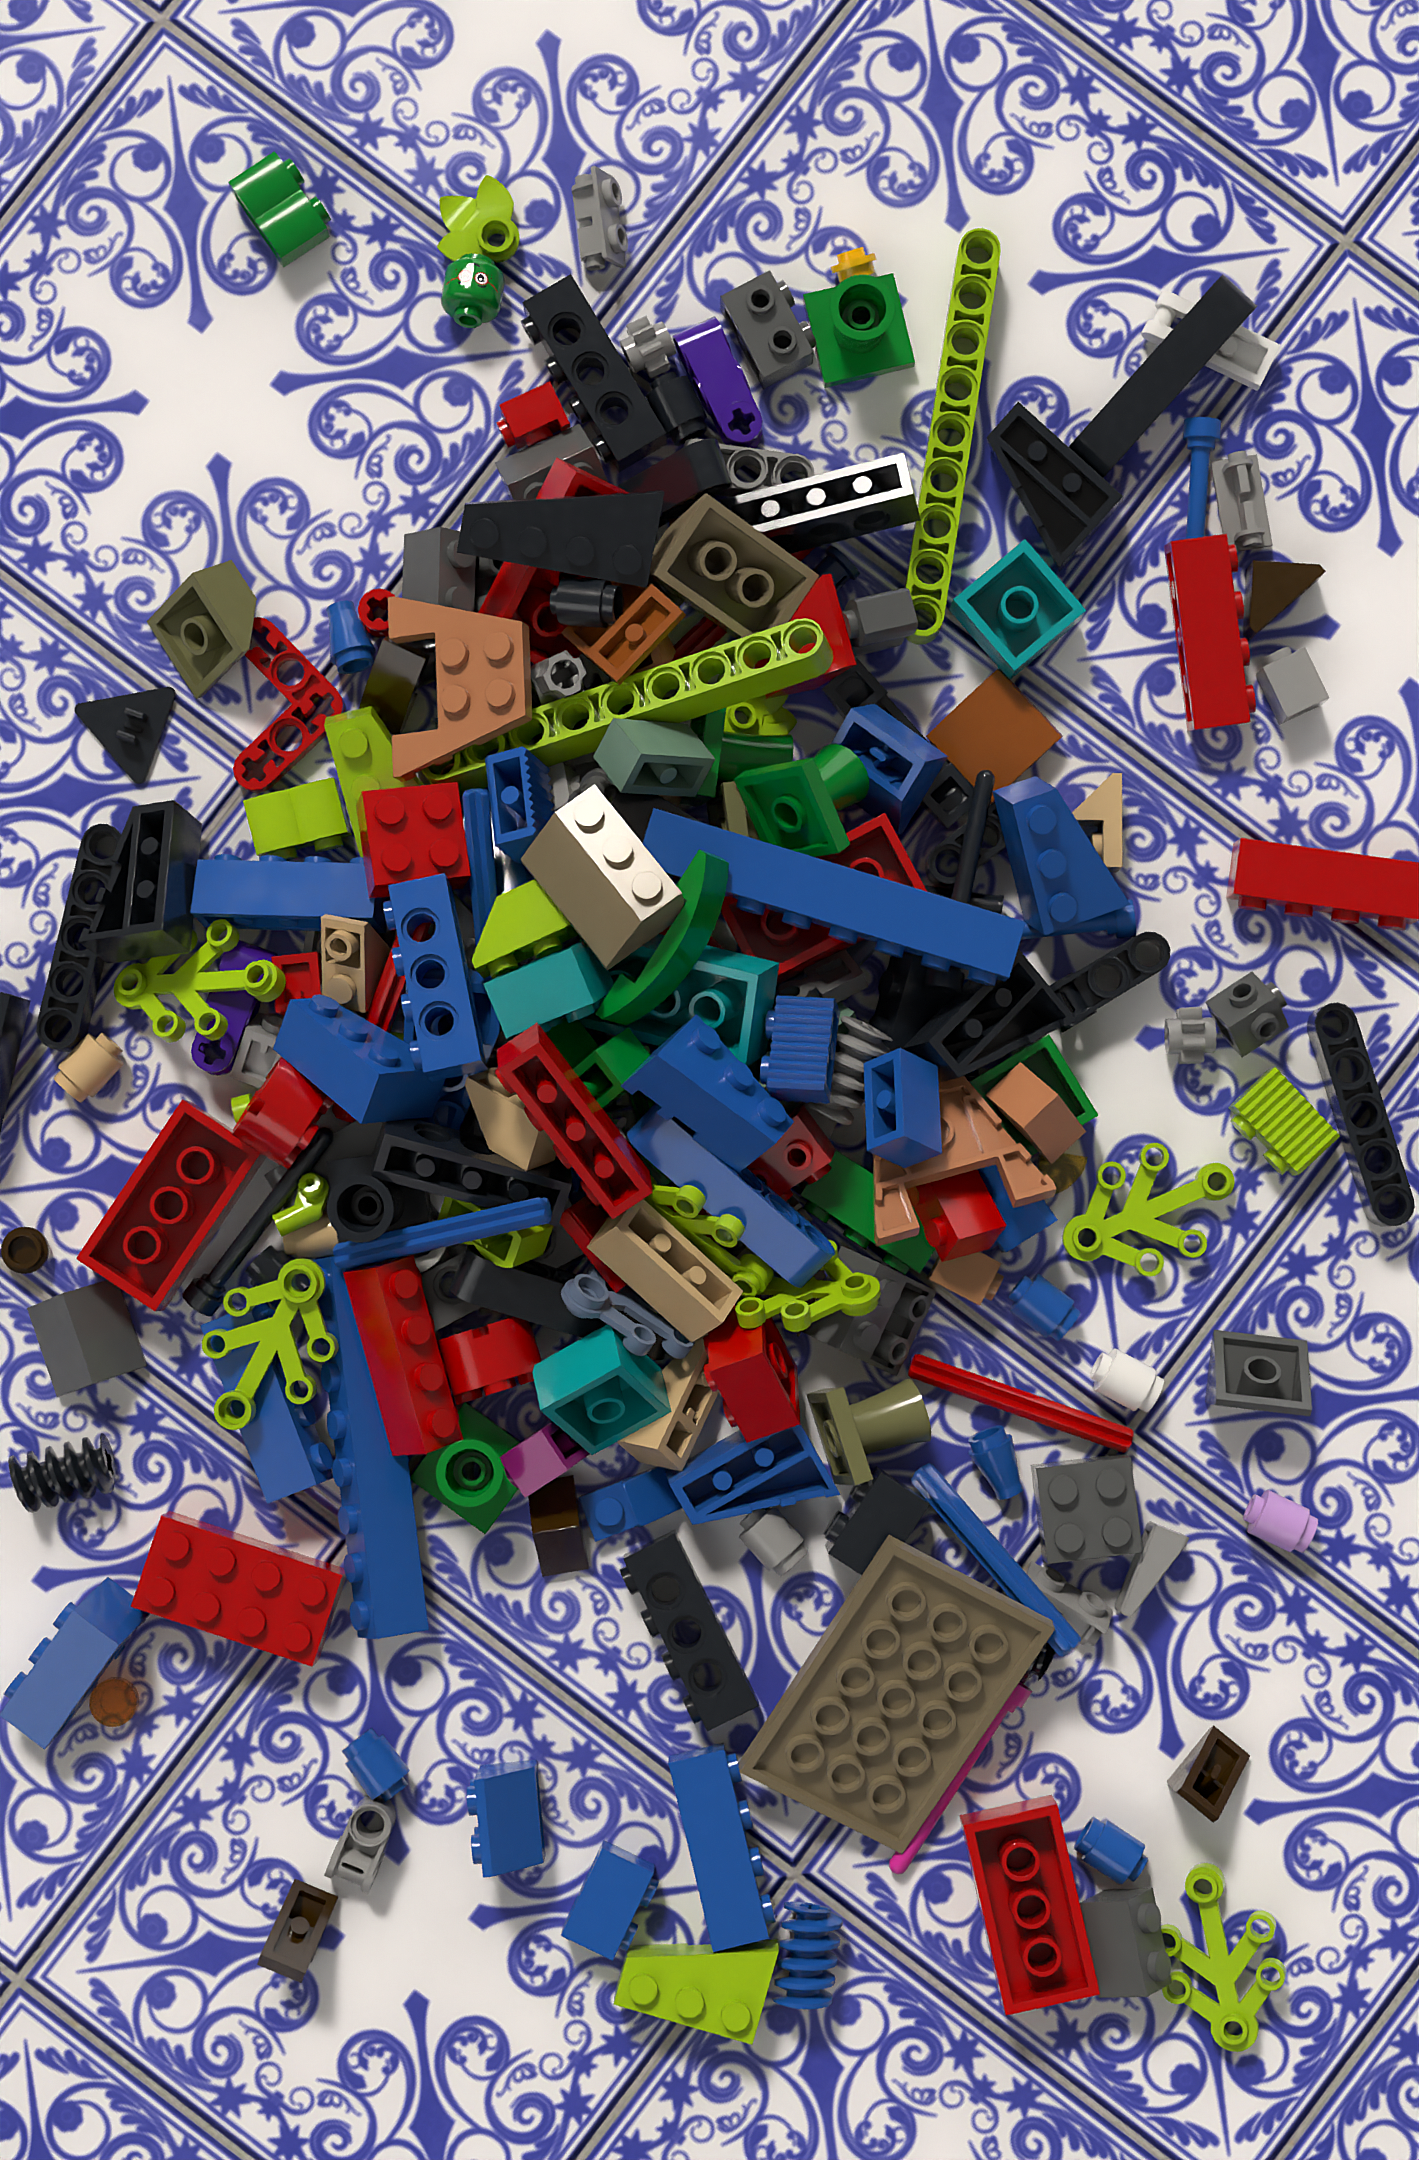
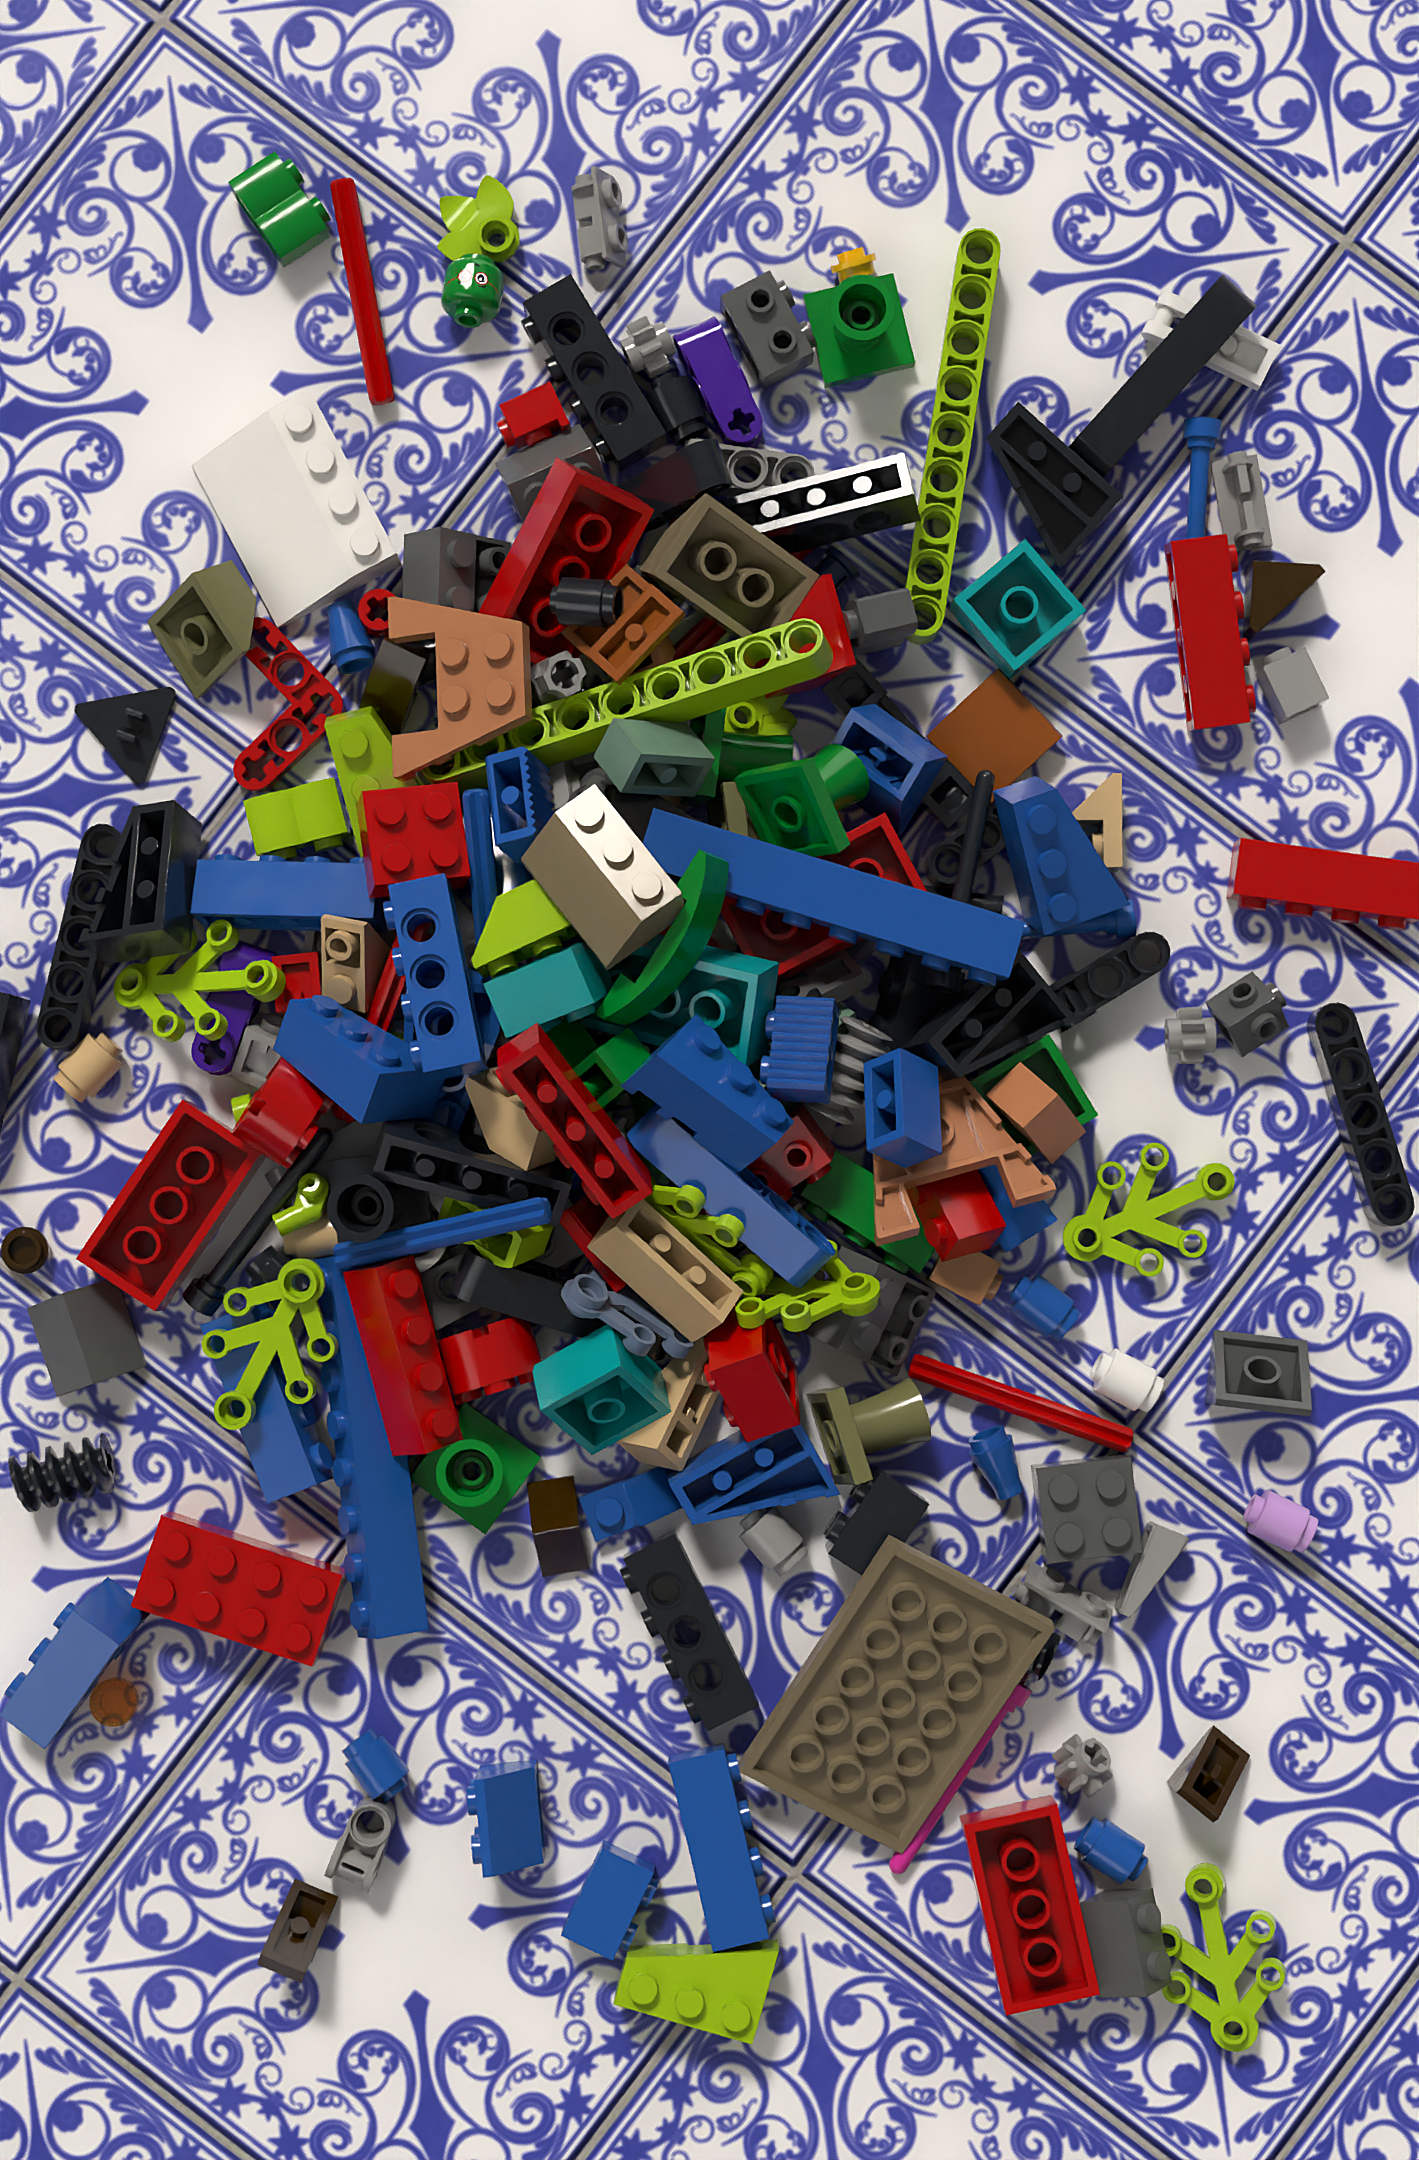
black wing [457,490,665,588] -> none
magenta slope [500,1421,590,1498] -> none
blue piece [772,1901,843,2010] -> none
blue axle [911,1463,1081,1657] -> none
clear yellow tile [1037,1153,1088,1194] -> none
lime brick [1228,1067,1340,1176] -> none
none -> white slope [191,389,402,629]
none -> red axle [330,178,395,406]
none -> light grey gear [1052,1734,1113,1798]

